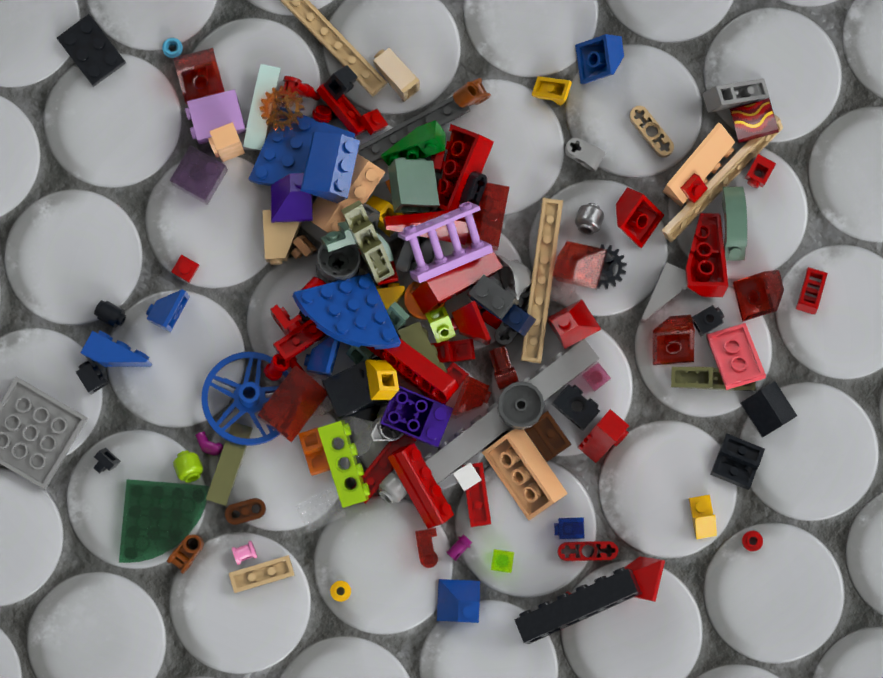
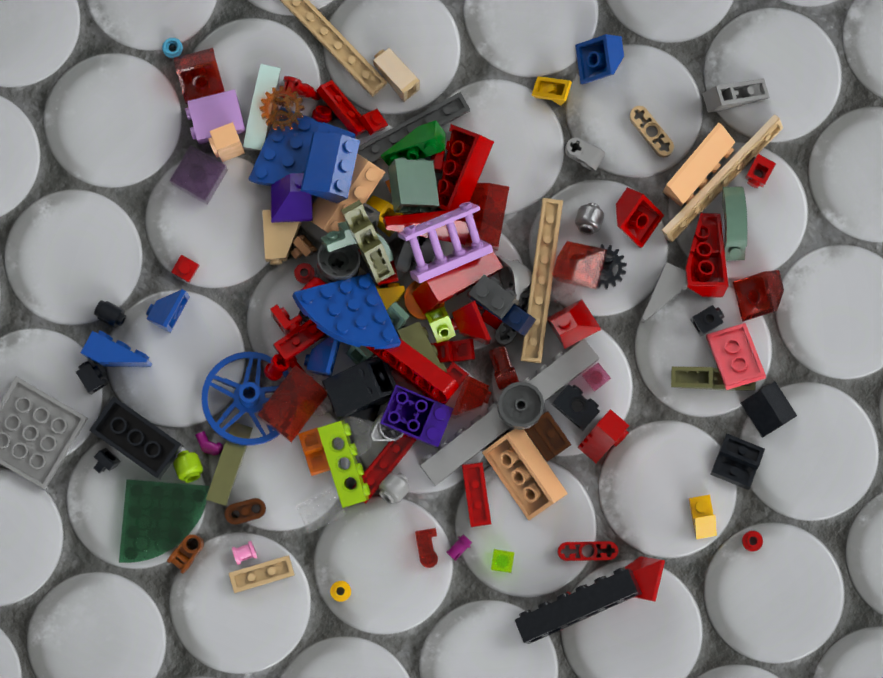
black plate [57,14,126,87] -> none
black brick [323,65,358,100] -> none
yellow slope [365,360,399,400] -> none
red brick [388,442,454,529] -> none
blue slope [437,579,480,623] -> none
dark orange piece [453,78,491,108] -> none
white tile [453,462,481,491] -> none
black beam [460,171,487,206] -> none
clear blue brick [554,517,585,540] -> none
clear red slope [653,315,695,365] -> none
red plate [681,173,708,203] -> none
slope [730,98,779,143] -> none
red slope [796,267,828,315] -> none
none -> black brick [89,396,184,480]
none -> red plate [294,263,315,284]

